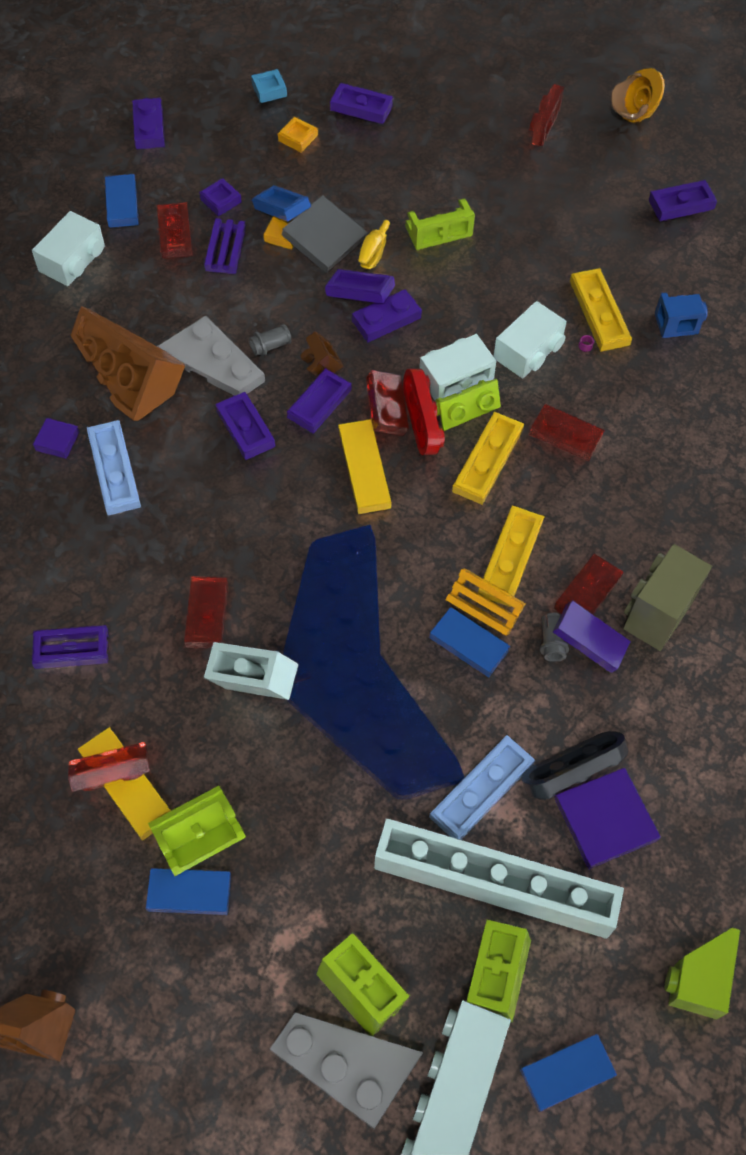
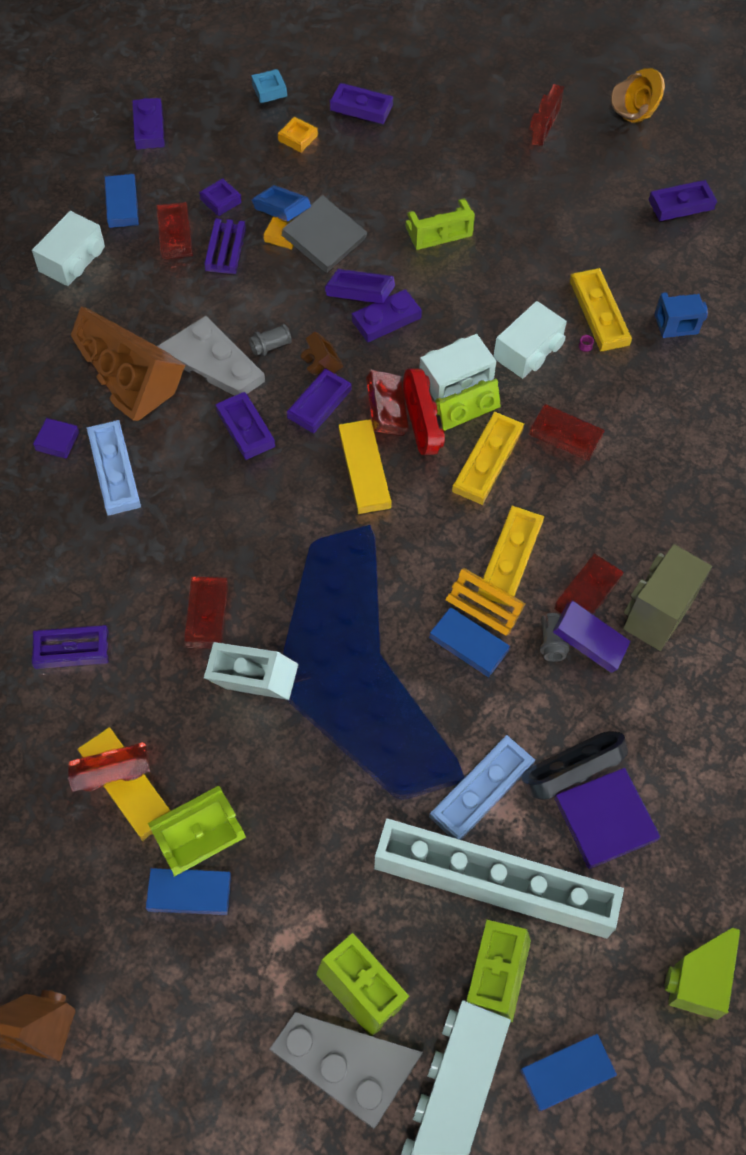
yellow hand [359,220,390,269] -> none

